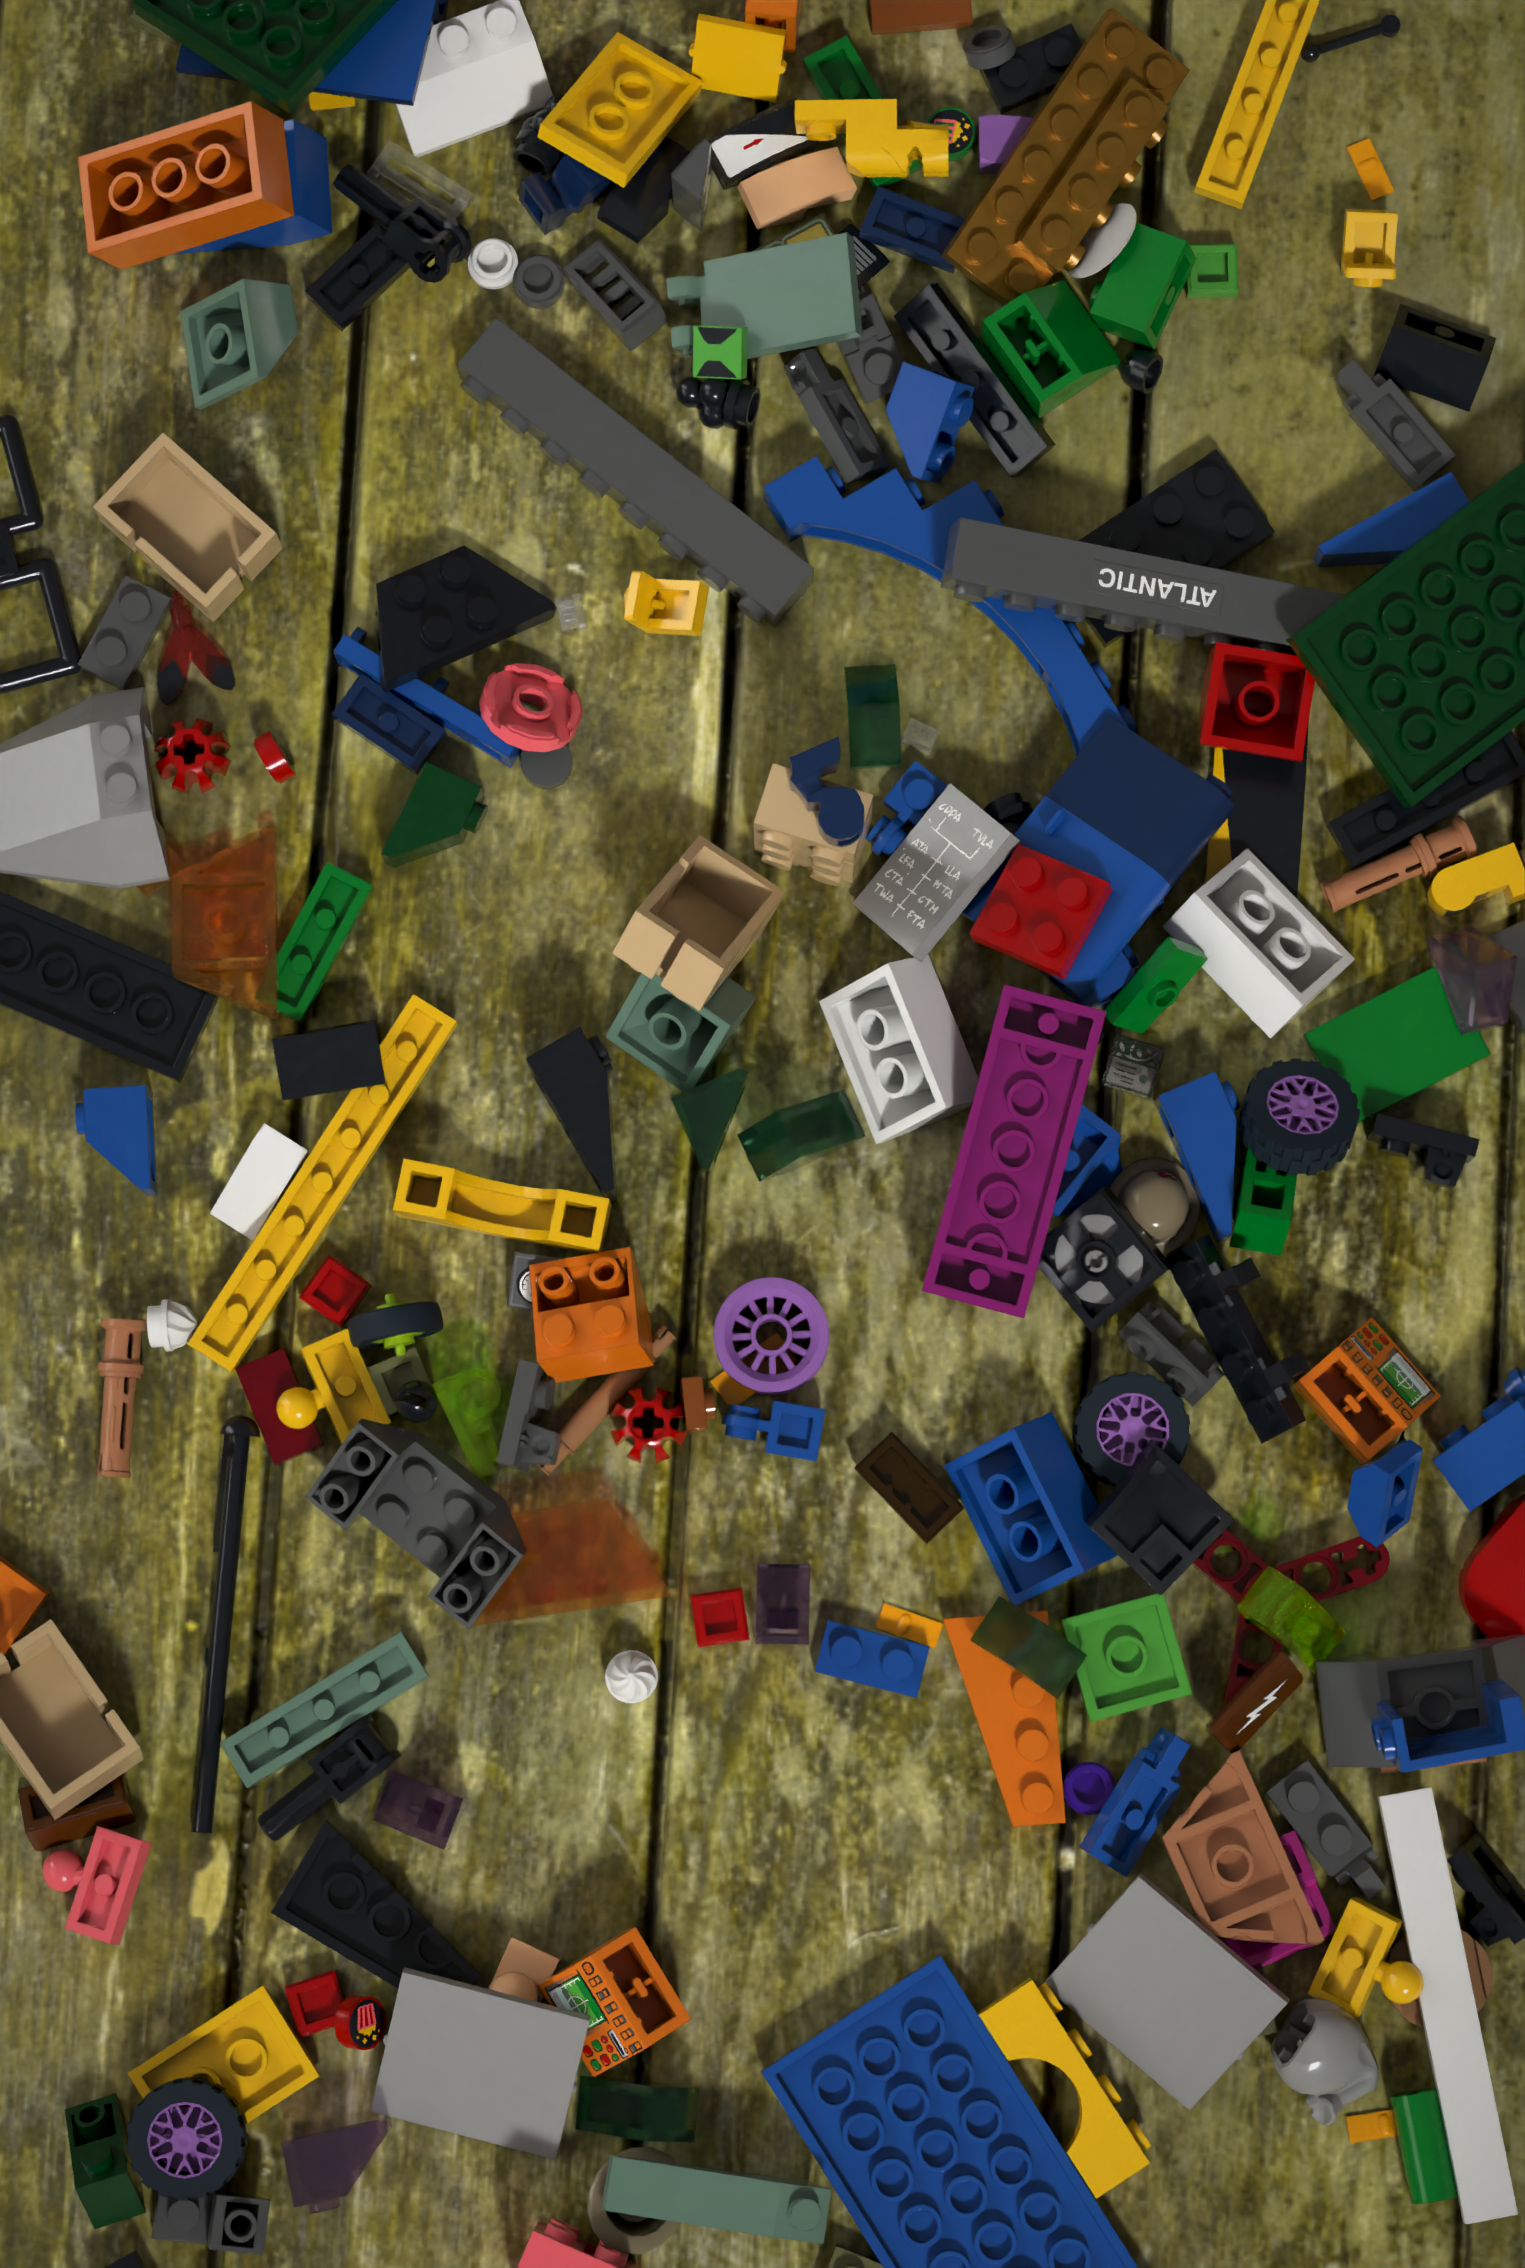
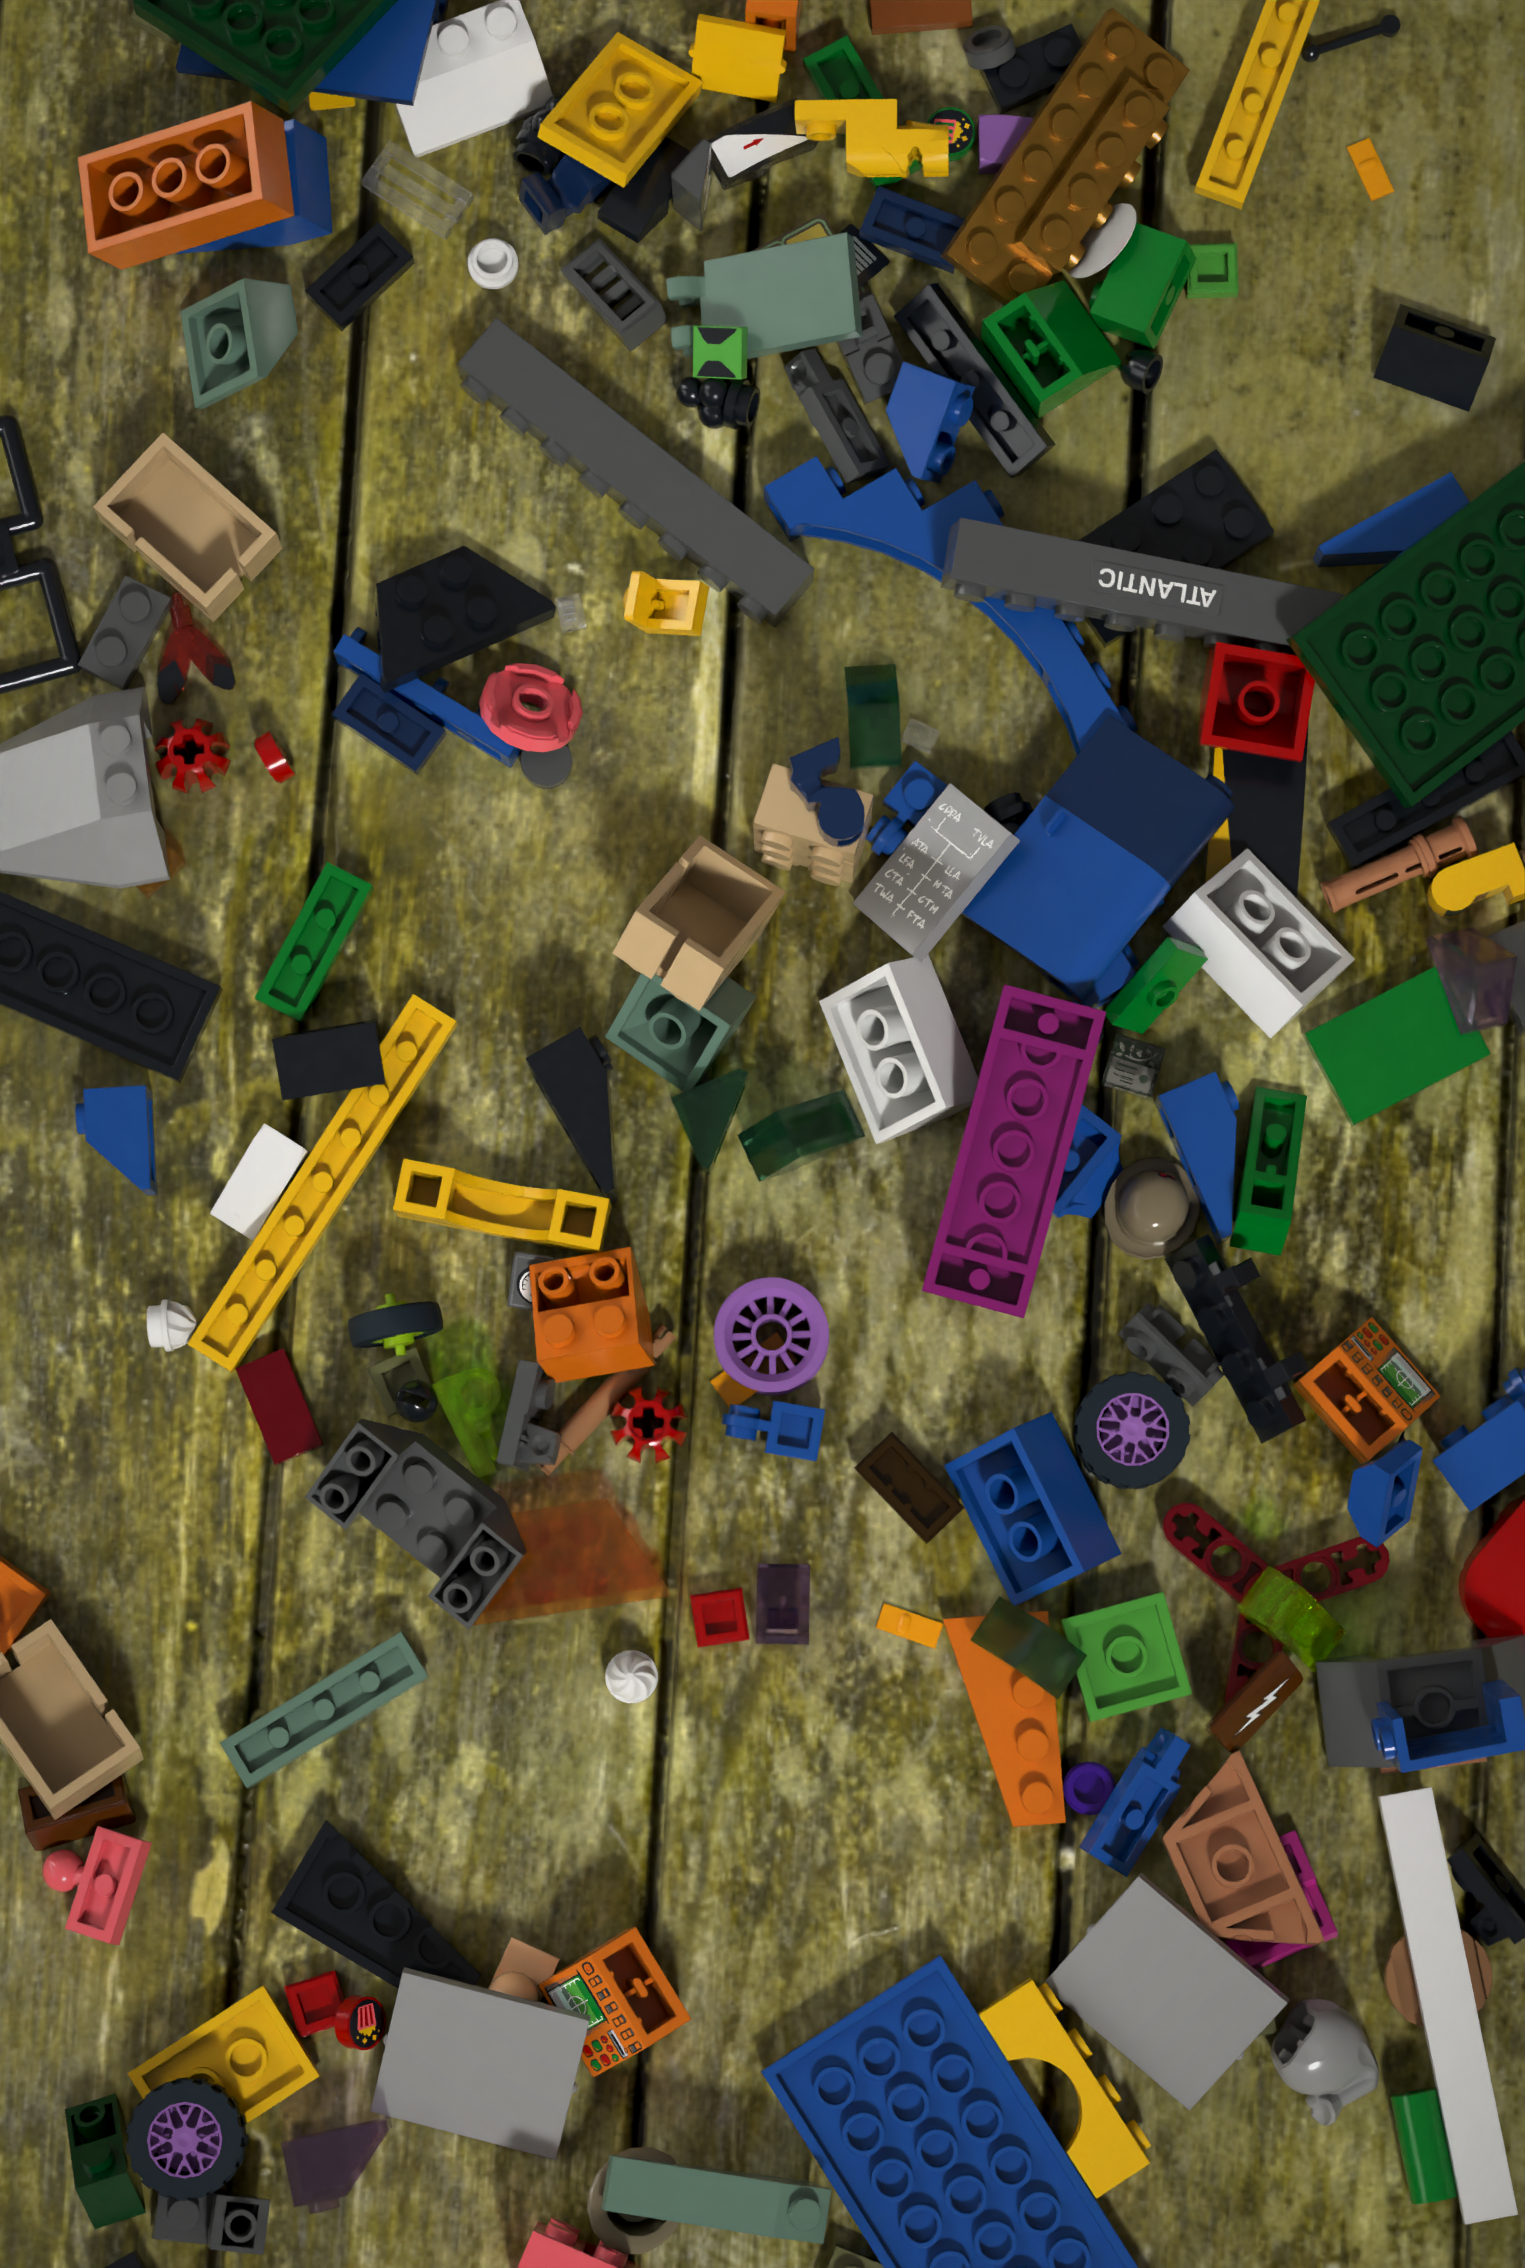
nougat pin [96,1318,147,1478] -> none
clear orange wing [172,827,278,1018] -> none
black bar [191,1415,260,1834] -> none
black connector [258,1714,402,1841] -> none
yellow plate [276,1328,391,1445] -> none
red tile [299,1255,372,1328] -> none
black connector [333,164,472,283] -> none
slope [373,1770,468,1850] -> none
dark green slope [381,762,488,868] -> none
dark grey tile [513,255,565,309] -> none
clear green slope [575,2075,699,2142] -> none
dark orange plate [679,1376,716,1434] -> none
light nougat slope [738,147,857,230] -> none
blue plate [815,1620,930,1698] -> none
red plate [969,844,1113,980] -> none
black piece [1038,1185,1173,1332] -> none
black plate [1084,1439,1235,1595] -> none
black wheel [1239,1059,1360,1176] -> none
dark grey hinge [1264,1760,1386,1900] -> none
yellow plate [1307,1897,1424,2018] -> none
dark grey hinge [1334,359,1456,492] -> none
yellow bracket [1341,209,1398,287] -> none
light orange piece [1345,2109,1398,2143] -> none
black hinge [1367,1113,1480,1188] -> none

